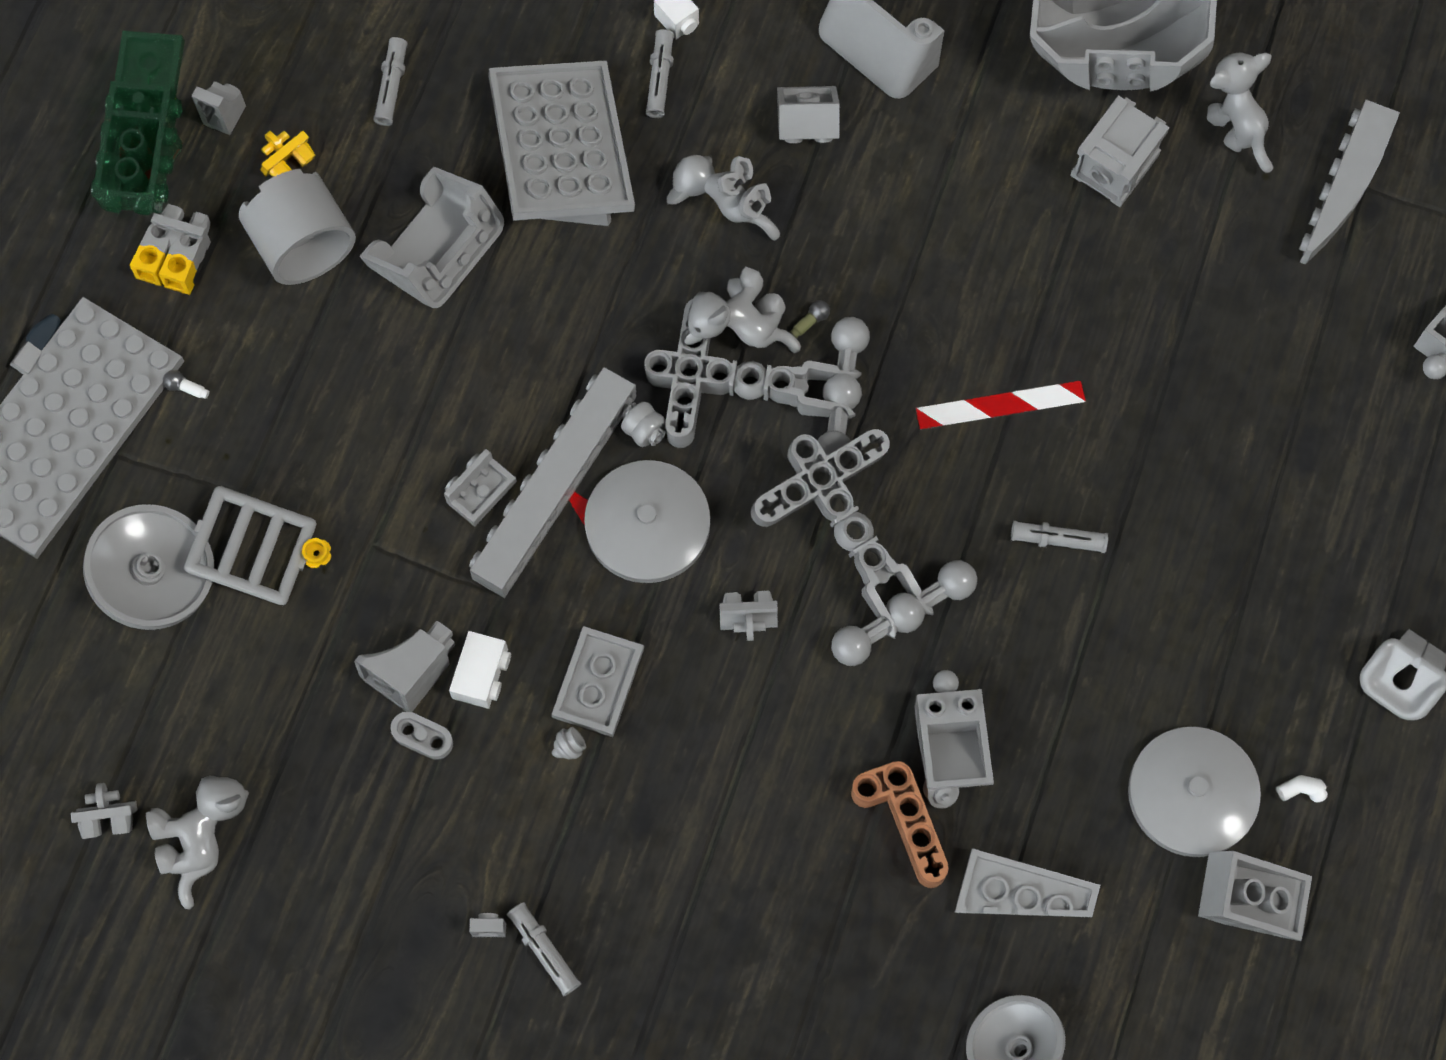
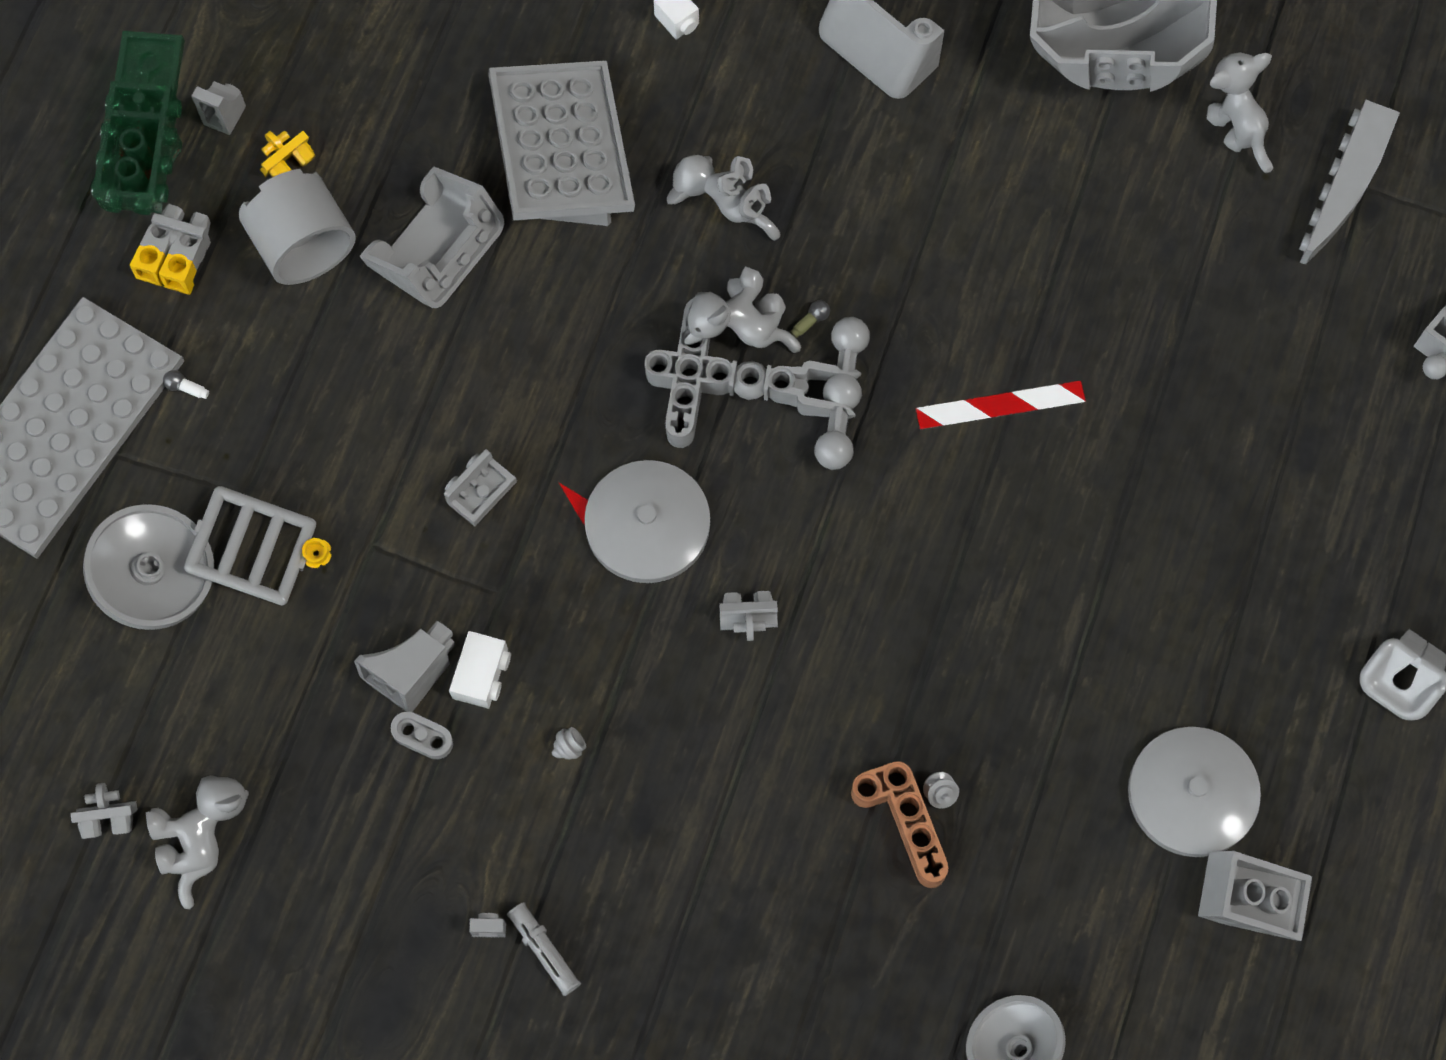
piece [10,314,61,374] -> none
light grey pin [373,37,408,126] -> none
light grey brick [469,368,636,598] -> none
light grey plate [552,626,644,737] -> none
light grey piece [621,402,666,447] -> none
light grey pin [646,29,674,118] -> none
light grey piece [751,429,977,666] -> none
light grey slope [777,86,839,143] -> none
light grey slope [914,670,994,790] -> none
light grey wing [954,849,1100,917] -> none
light grey pin [1011,521,1108,553] -> none
light grey container [1070,95,1169,207] -> none
white arm [1276,775,1328,803] -> none

